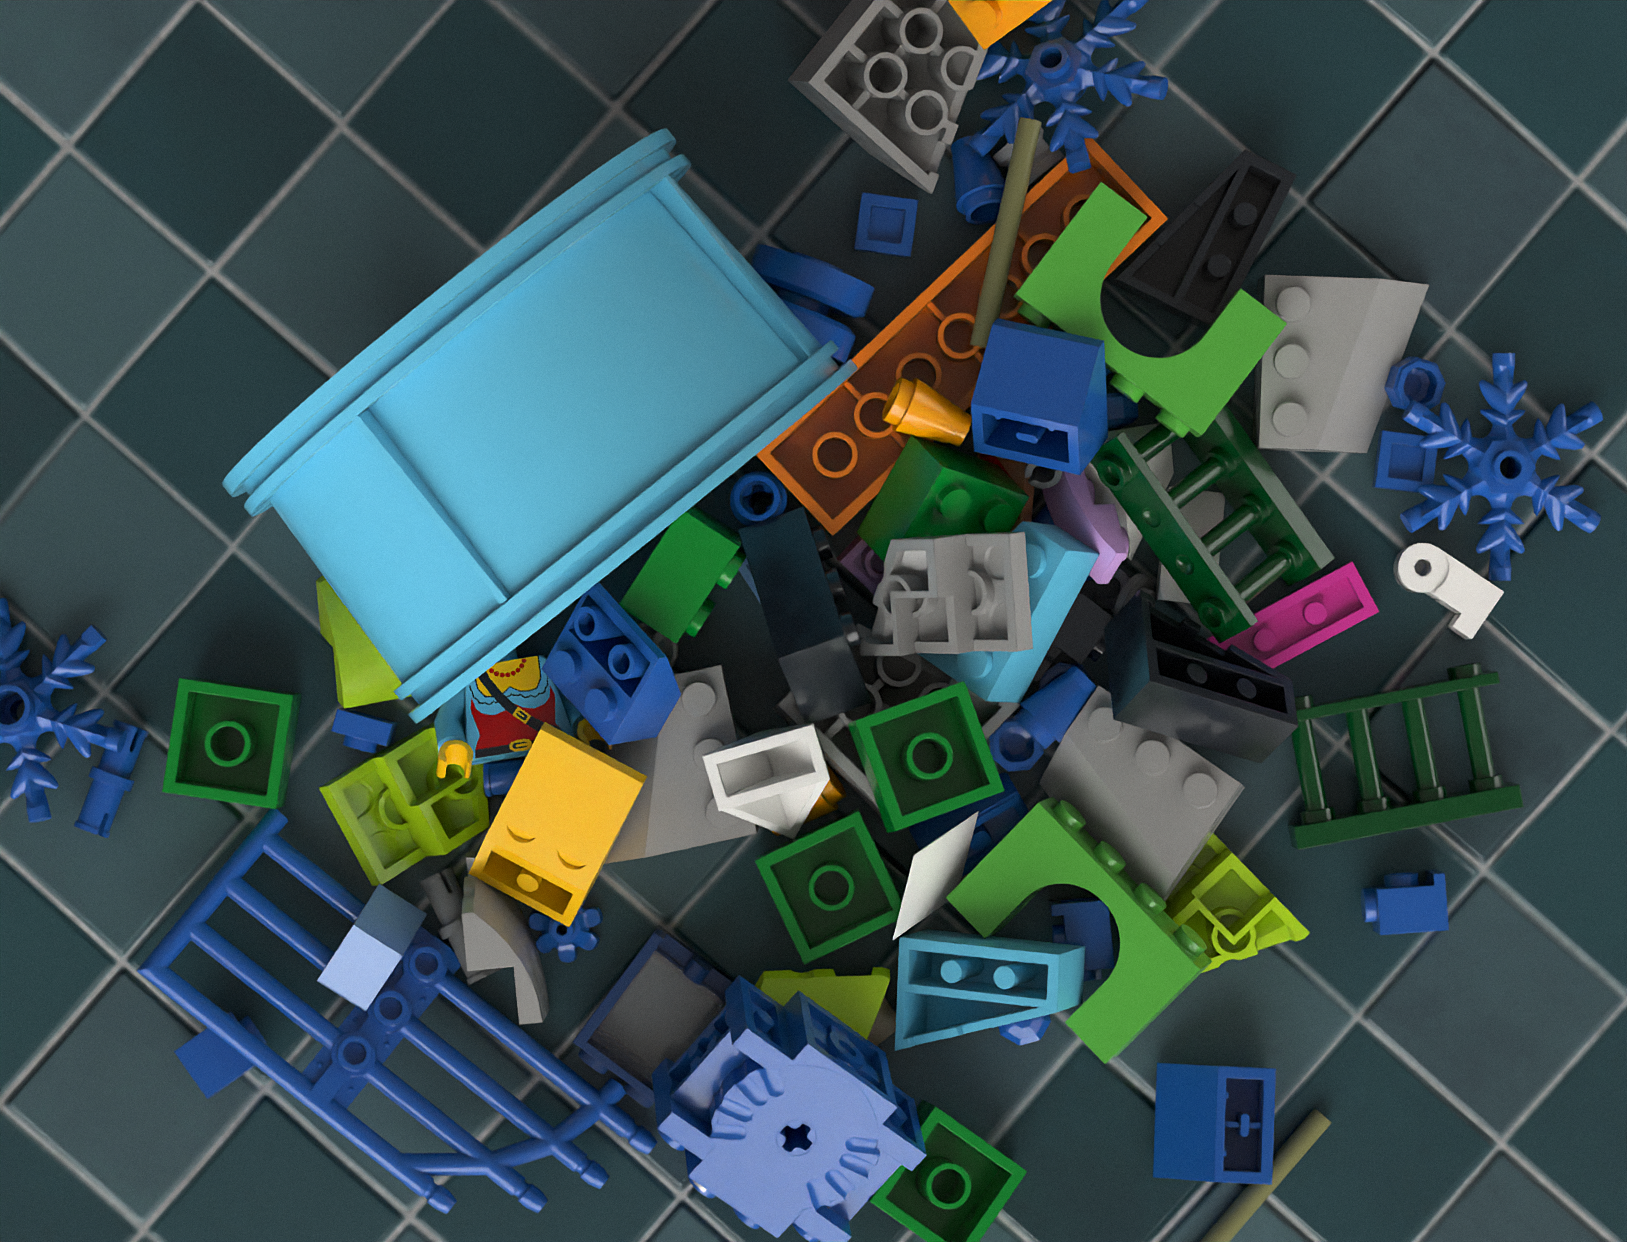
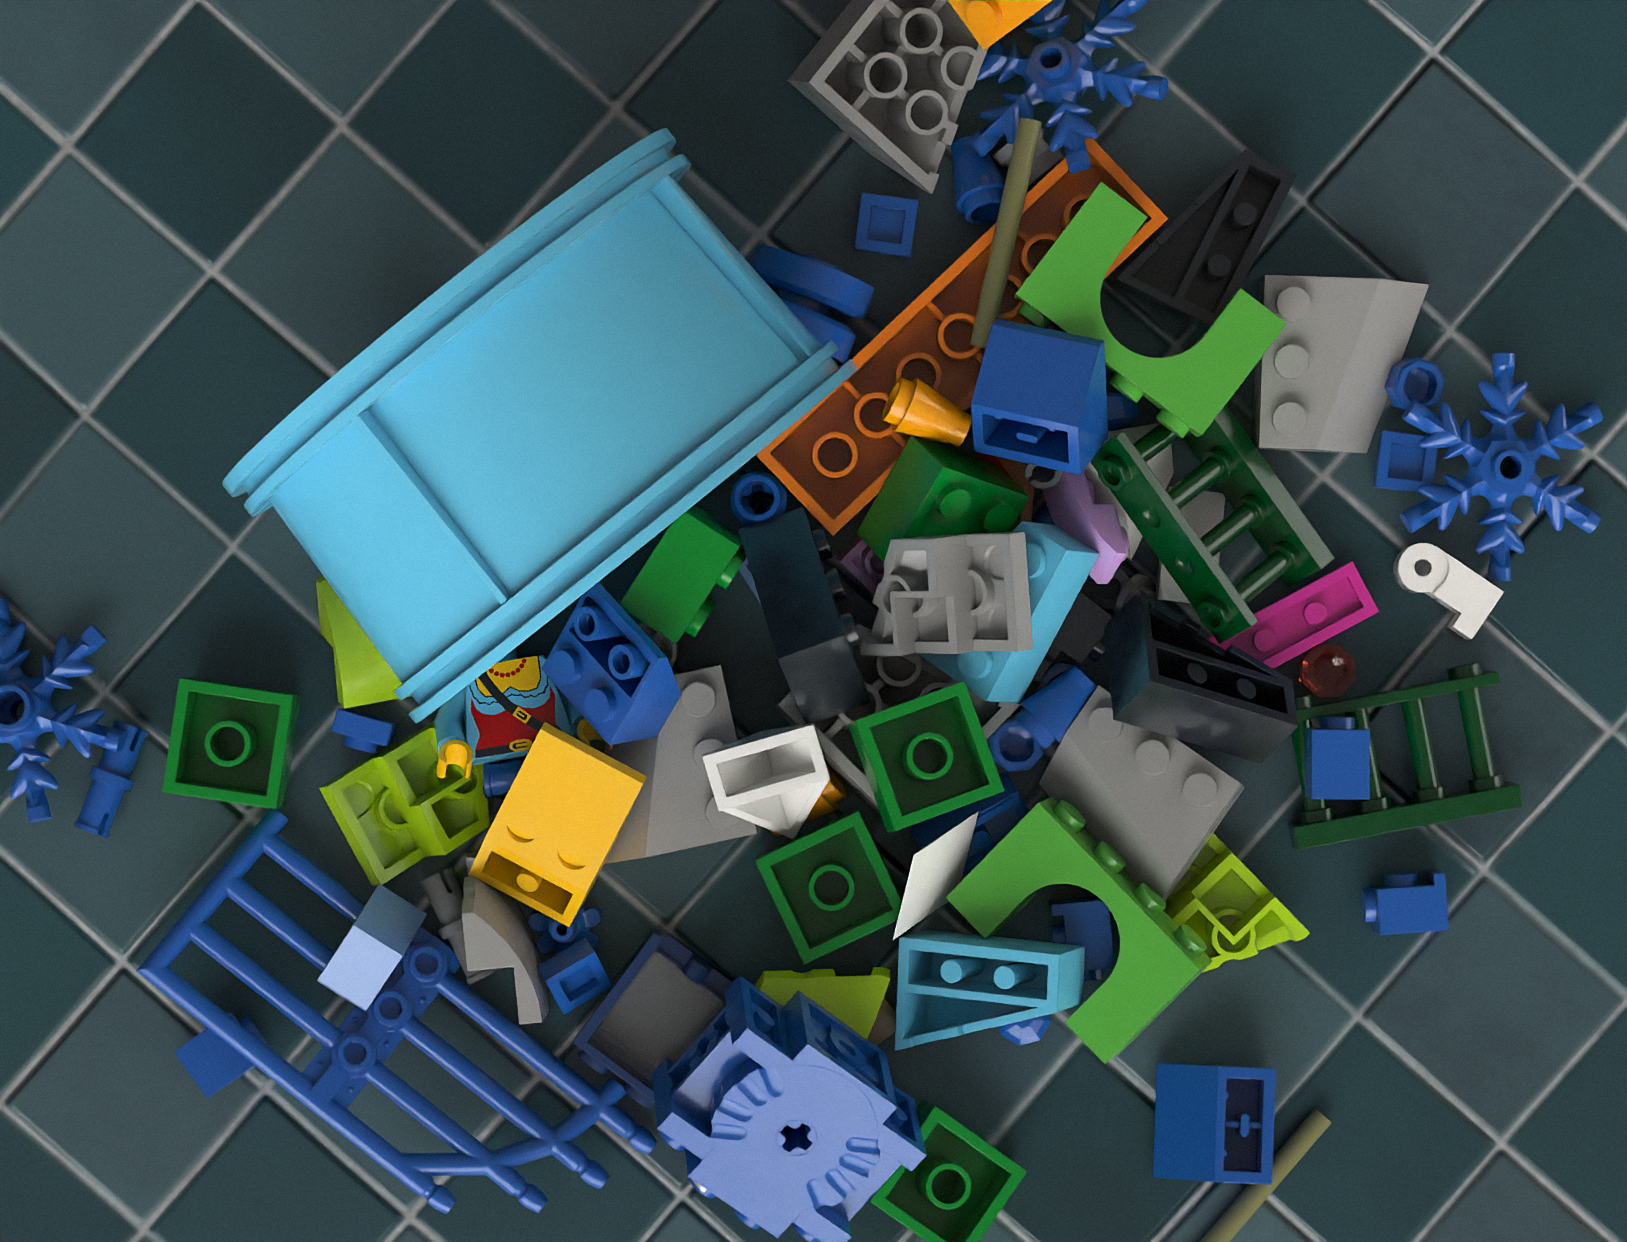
none -> blue plate [537,938,613,1015]
none -> clear red tile [1300,644,1355,697]
none -> blue brick [1305,716,1370,799]

